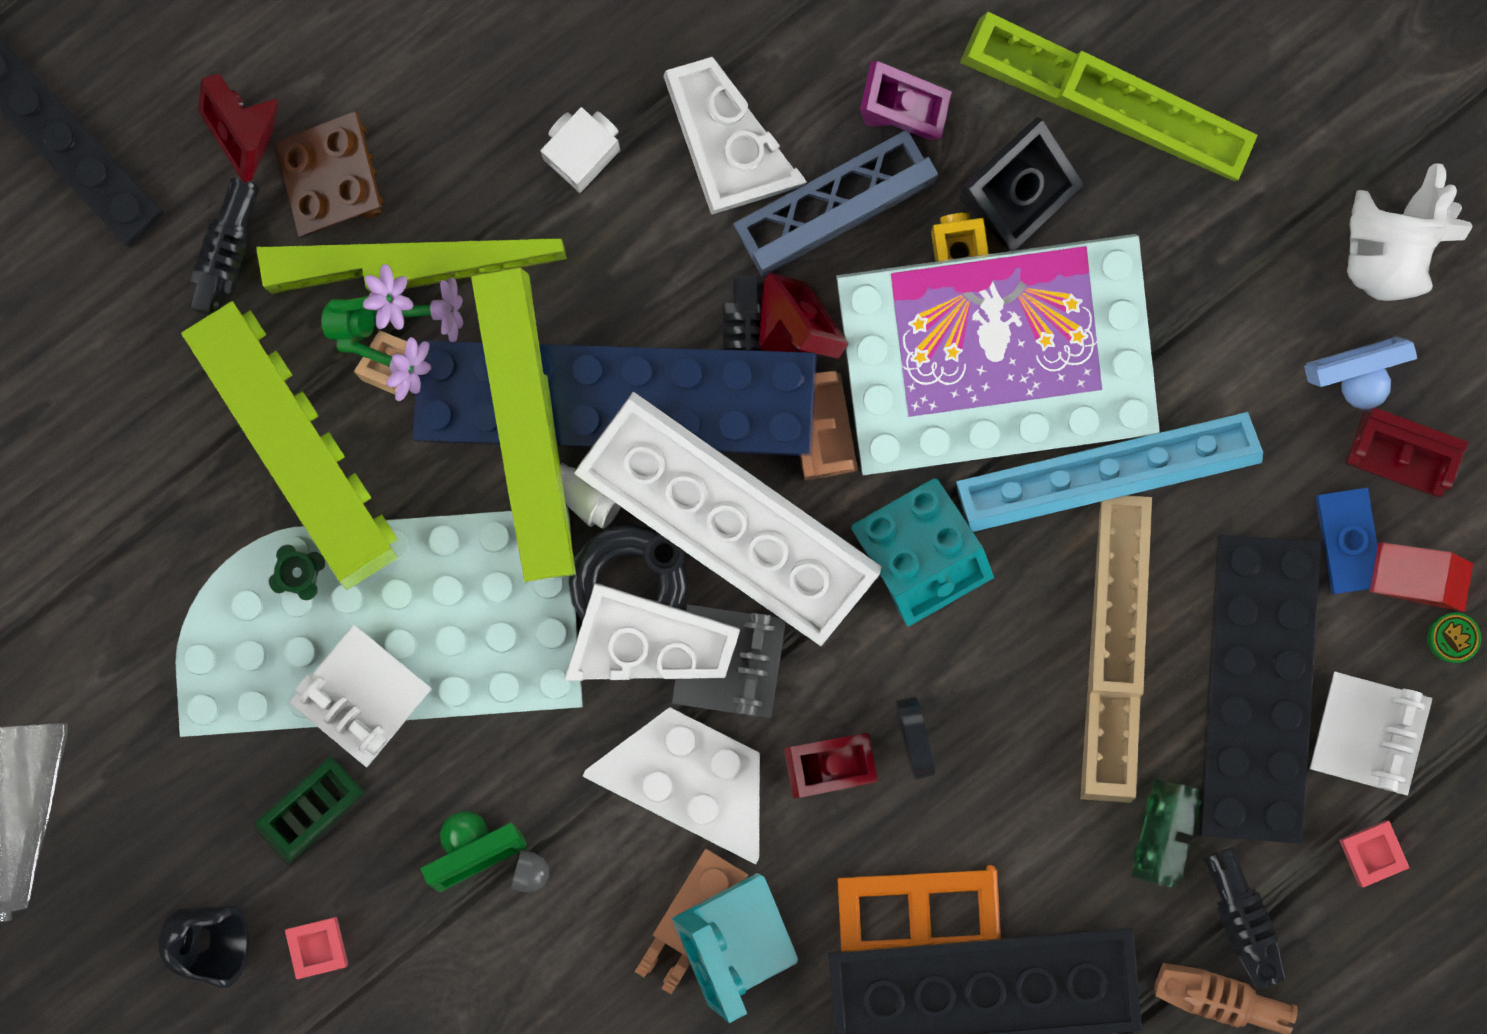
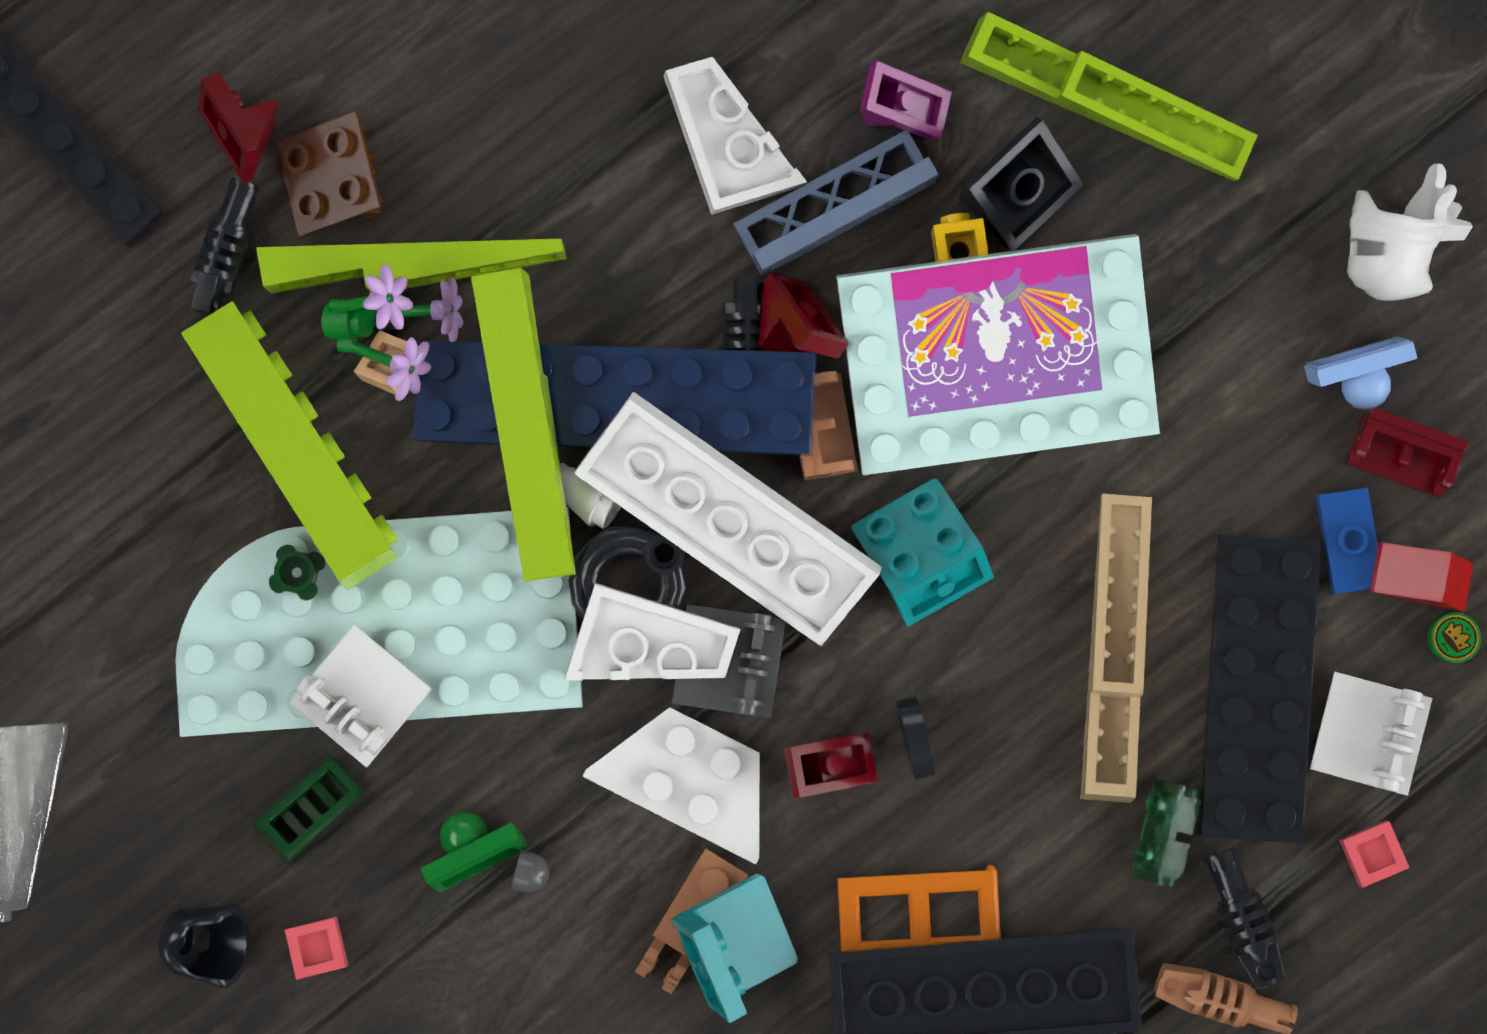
white brick [540,107,620,193] -> none
medium azure plate [956,412,1263,532] -> none

